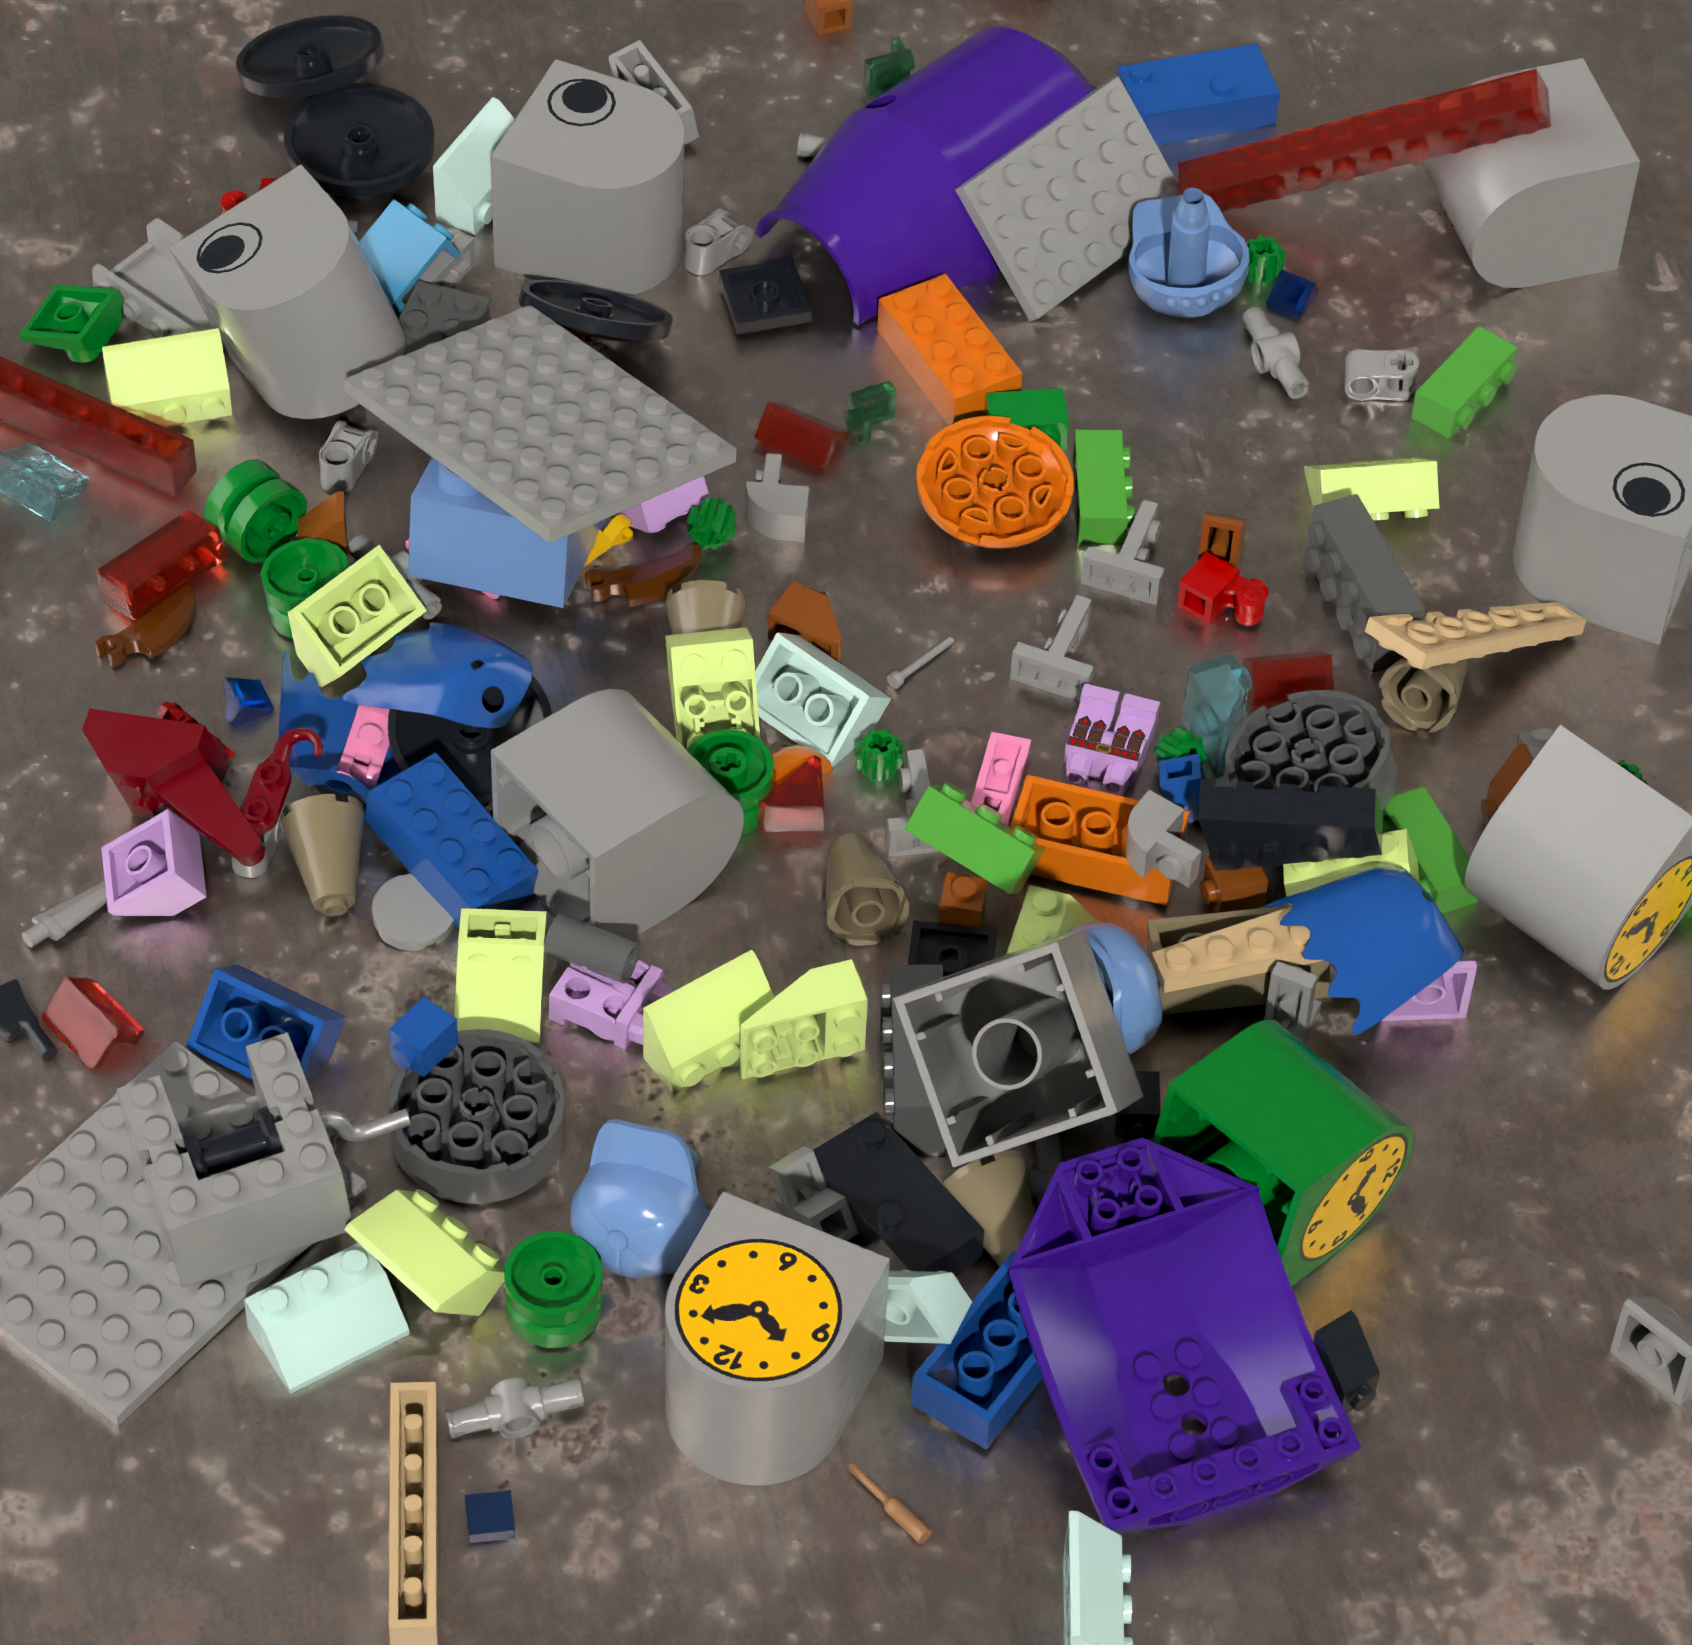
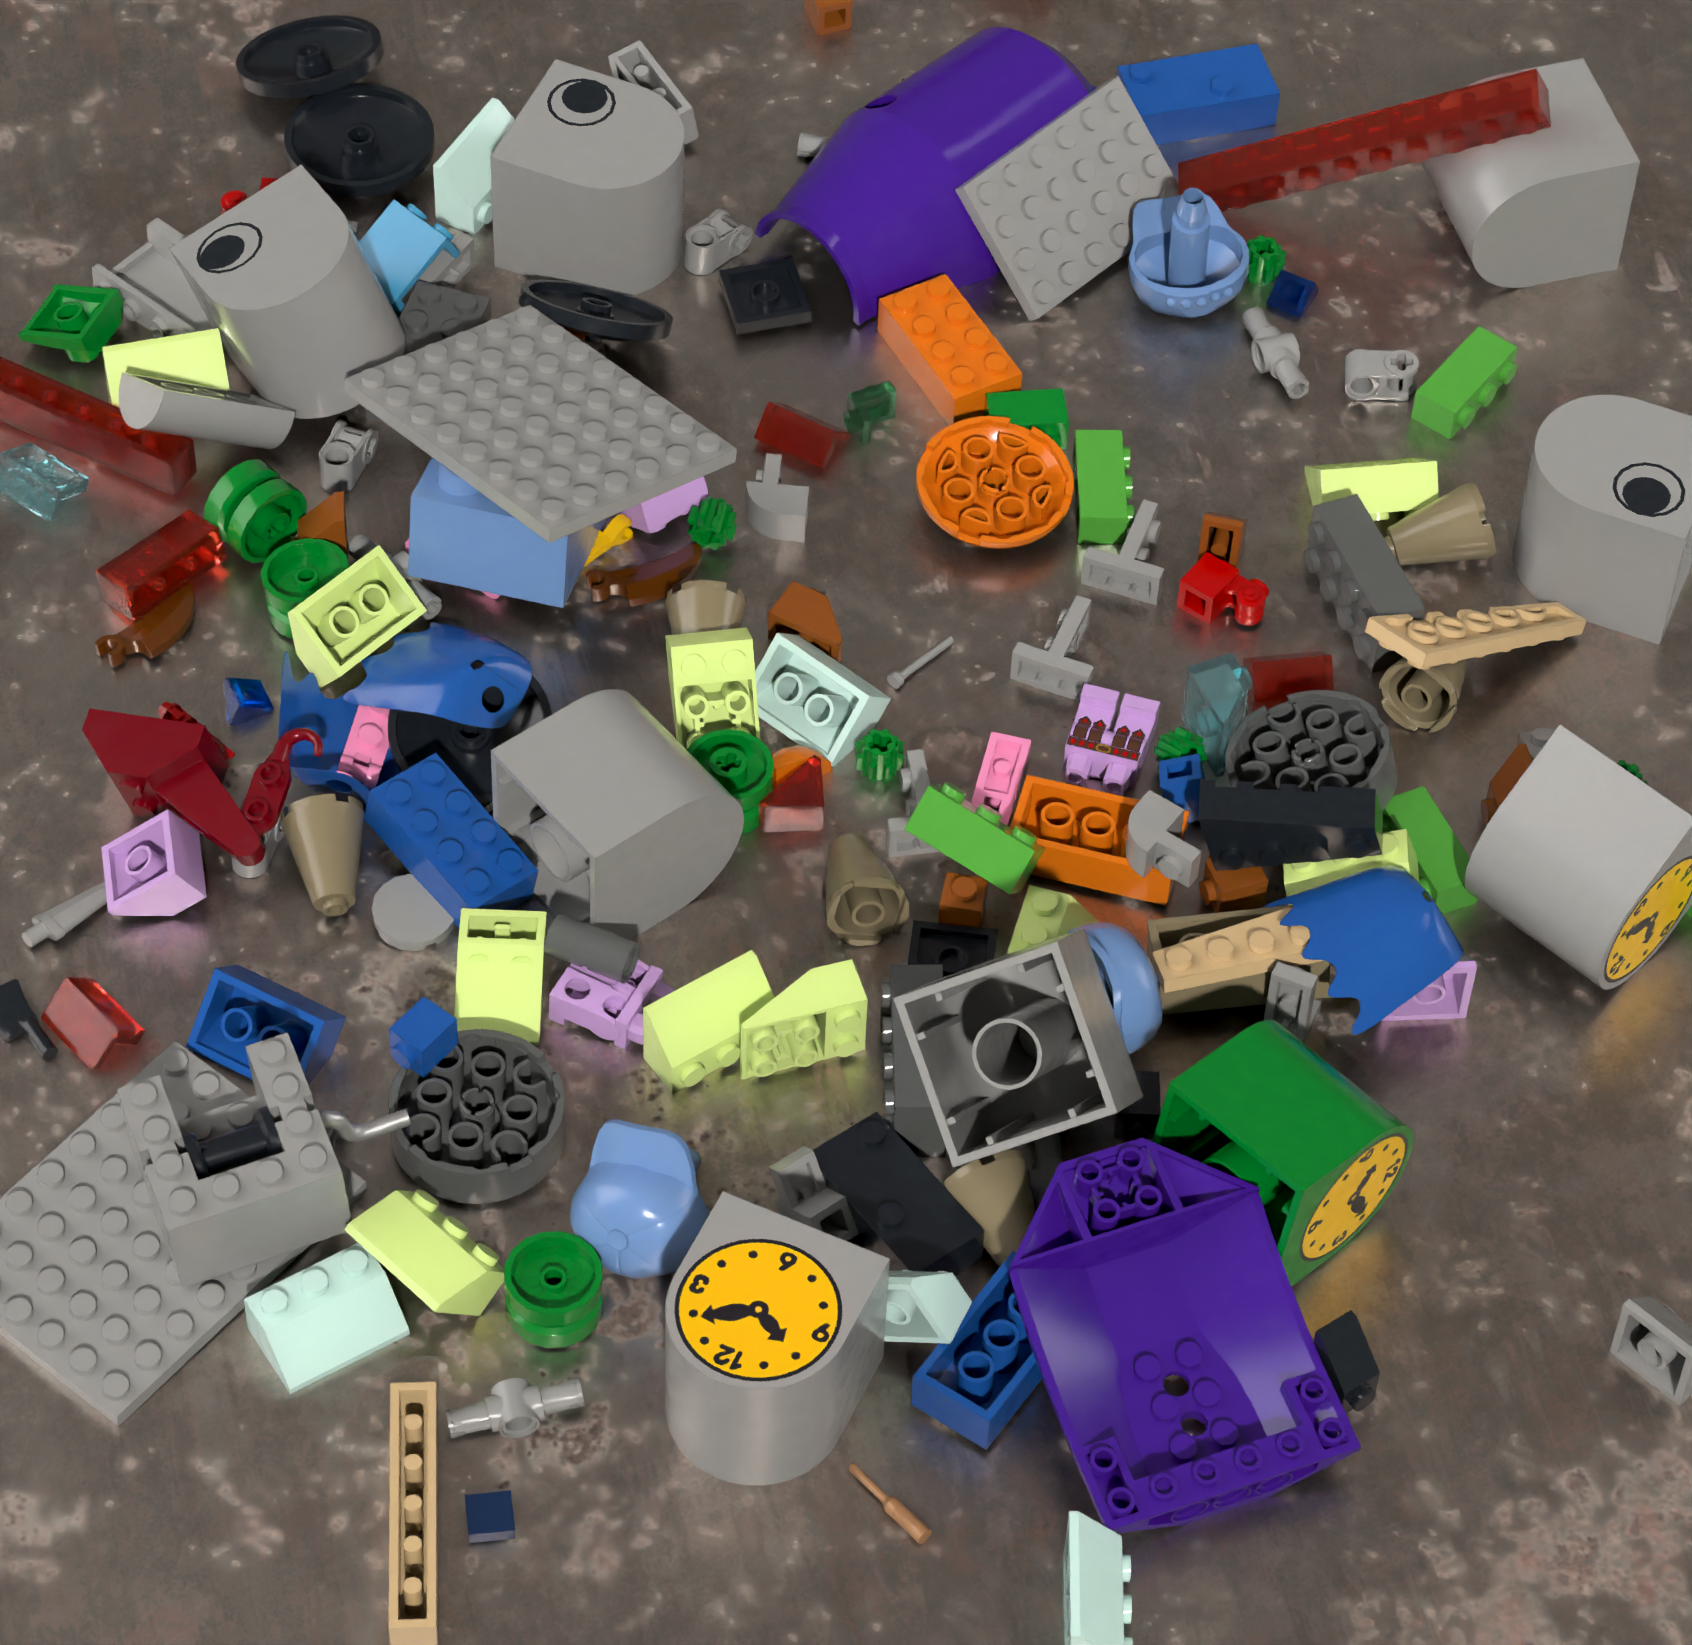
clear green bracket [863,37,915,96] -> none
none -> light grey brick [118,372,295,450]
none -> dark tan cone [1383,482,1496,566]

